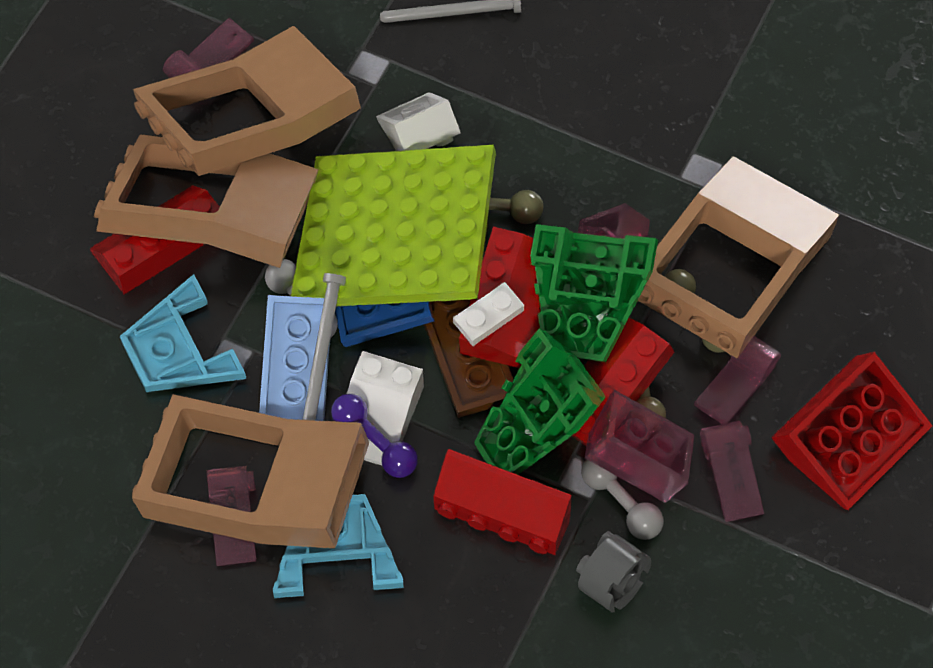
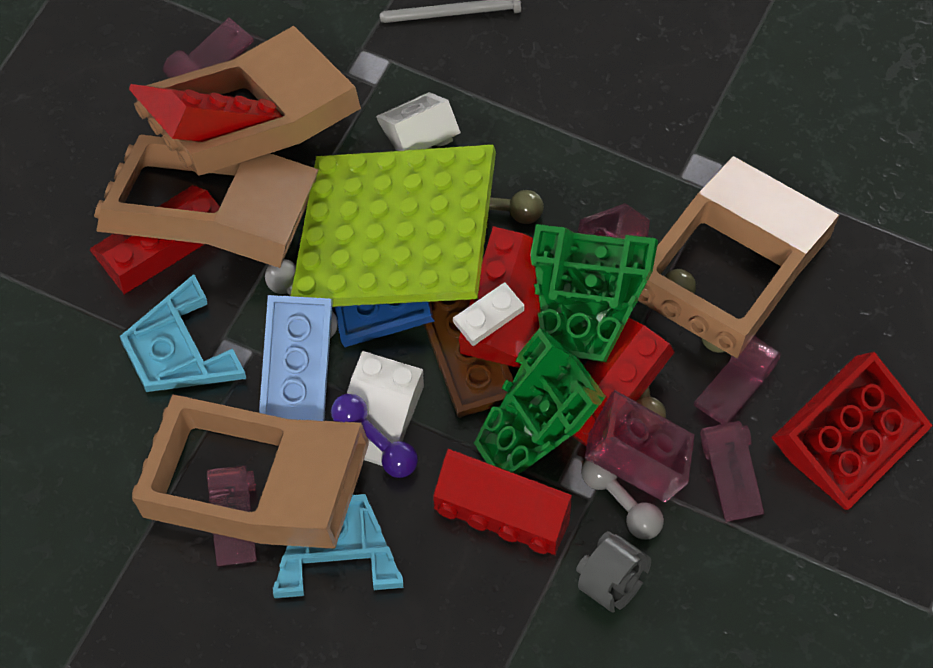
light grey bar [302,273,346,420] -> none
none -> red slope [129,84,283,142]

